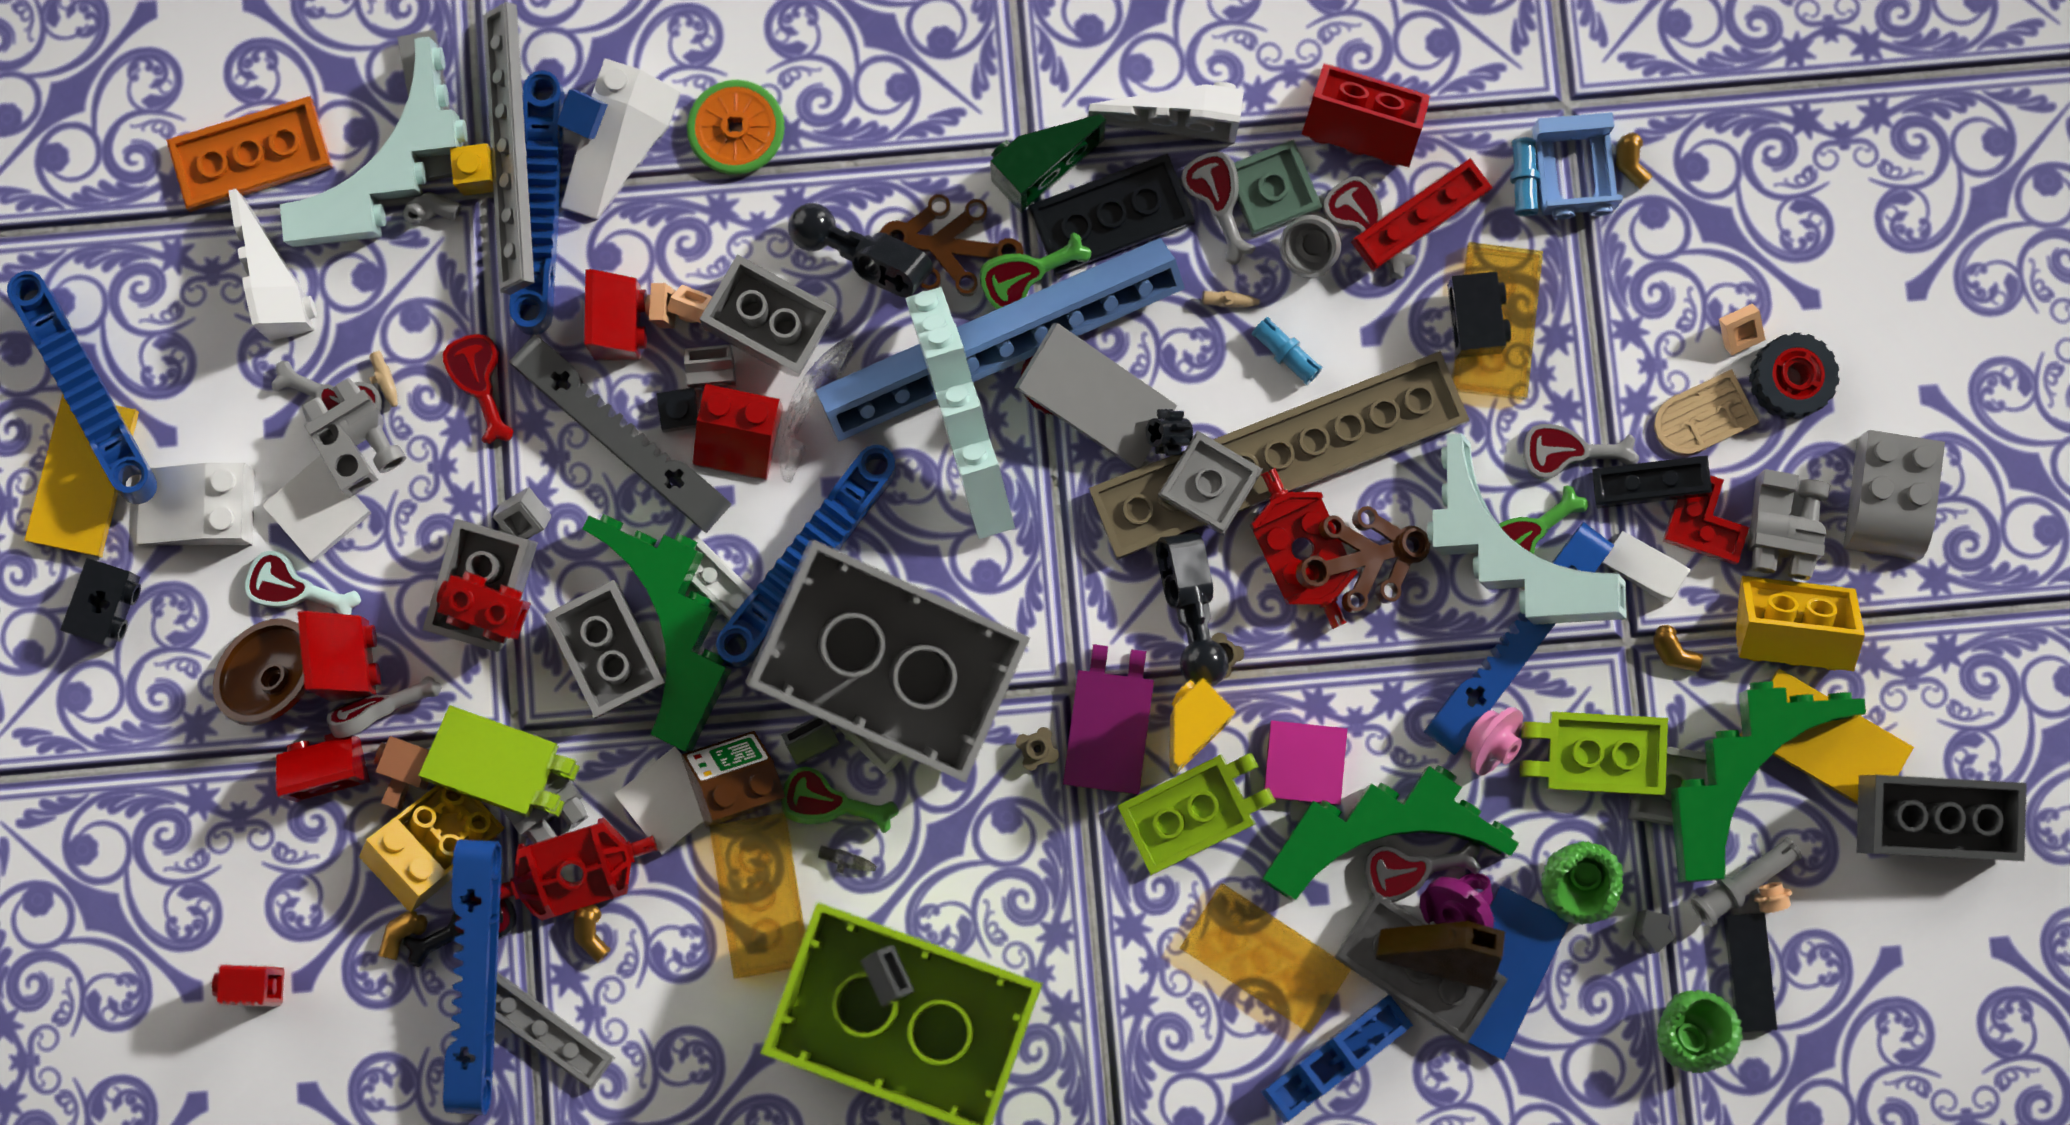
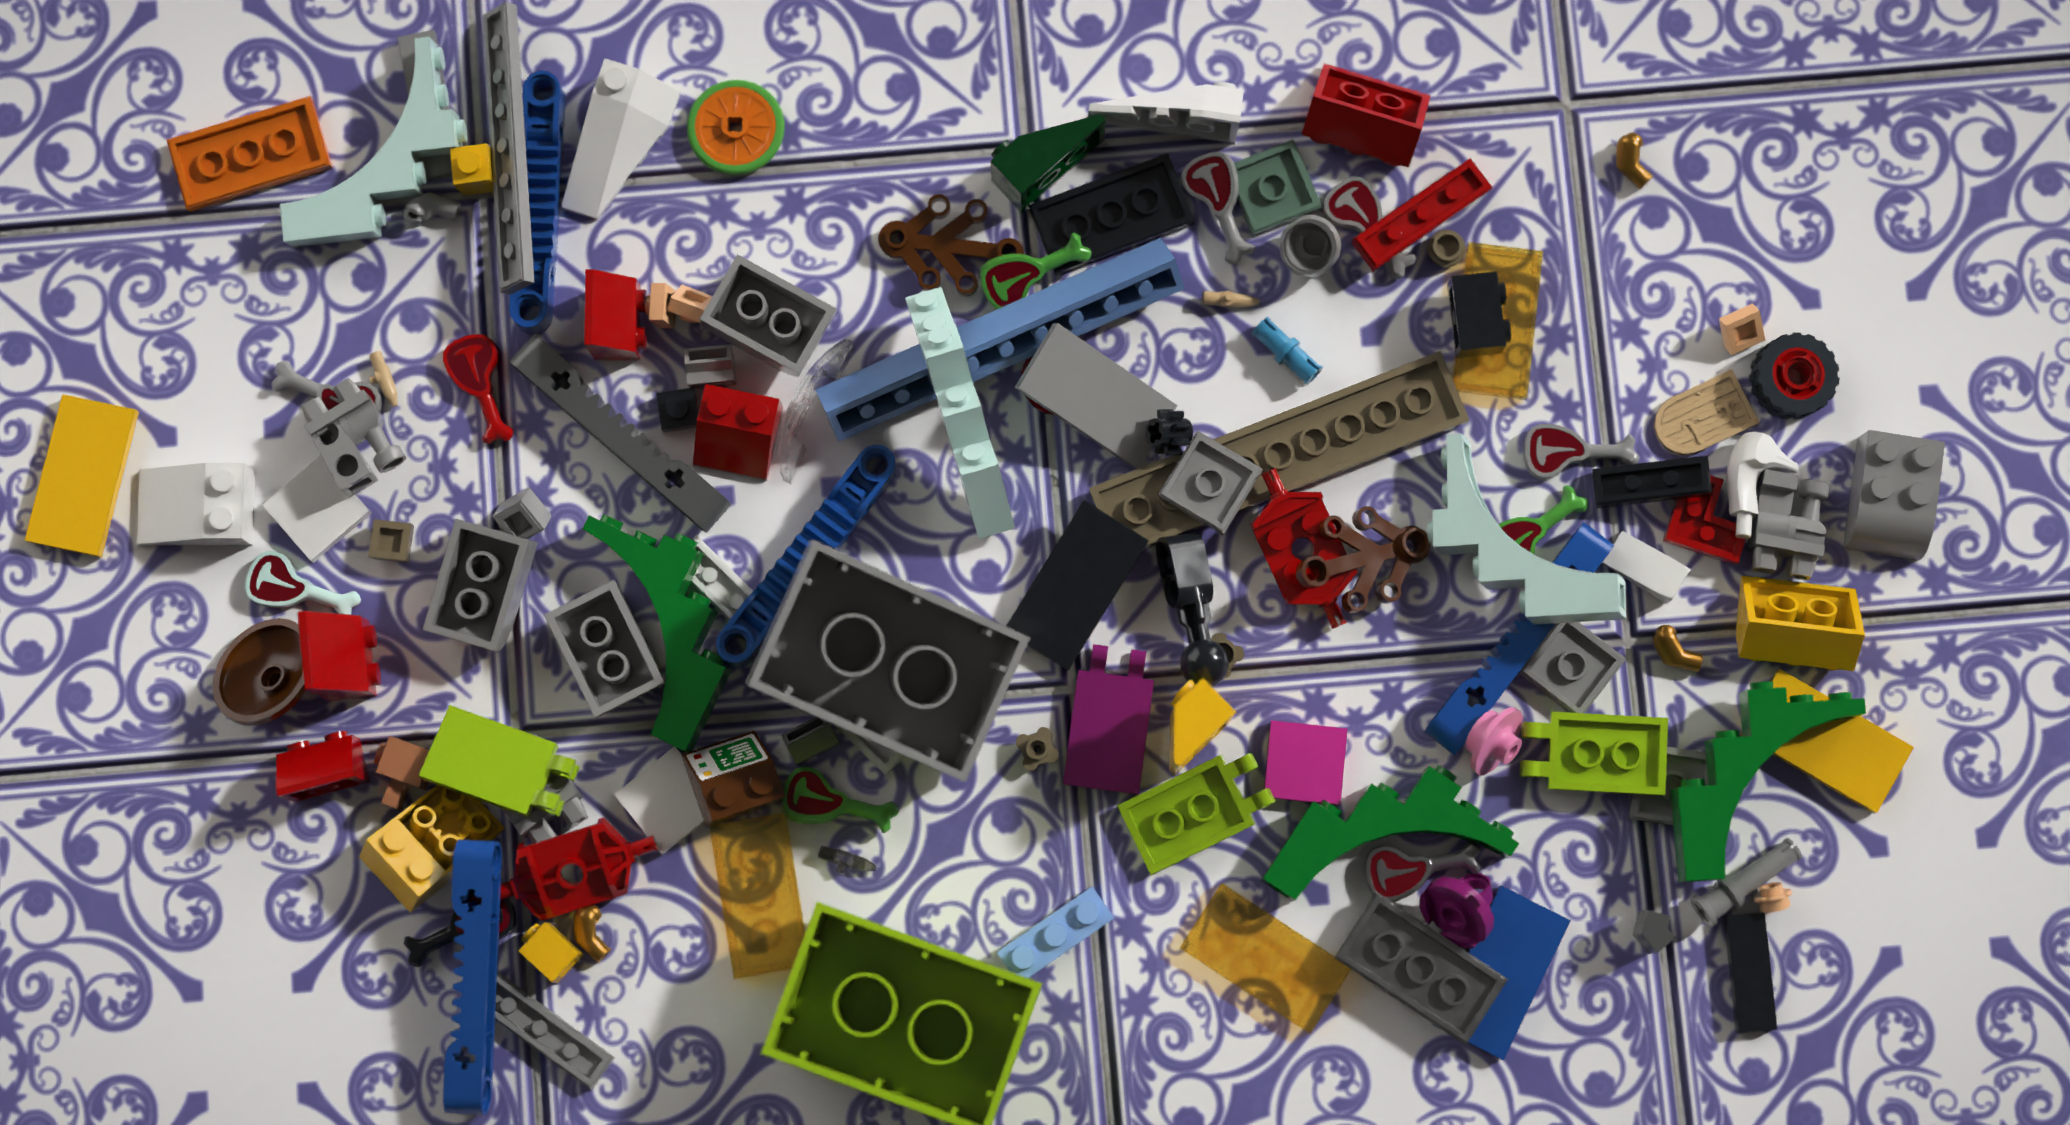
blue gear [7,271,157,504] -> none
black brick [60,558,141,649] -> none
red brick [212,965,285,1007] -> none
white wedge [229,189,317,342] -> none
light grey piece [327,676,442,738] -> none
pearl gold arm [378,911,427,960] -> none
red brick [436,571,531,643] -> none
blue tile [557,89,608,139] -> none
black beam [788,203,933,298] -> none
dark grey piece [861,946,914,1007] -> none
blue slope [1261,995,1413,1124] -> none
dark brown slope [1375,921,1506,991] -> none
dark azure pin [1510,137,1540,217] -> none
light blue panel [1532,112,1623,220] -> none
bright green hair [1541,841,1623,925] -> none
bright green hair [1657,990,1742,1073] -> none
dark grey brick [1856,775,2027,861] -> none
none -> dark tan plate [368,519,414,563]
none -> yellow brick [518,922,584,983]
none -> light blue plate [997,886,1114,978]
none -> black tile [1006,500,1149,671]
none -> dark tan plate [1427,230,1466,268]
none -> light grey tile [1518,622,1626,713]
none -> white animal [1727,432,1798,539]

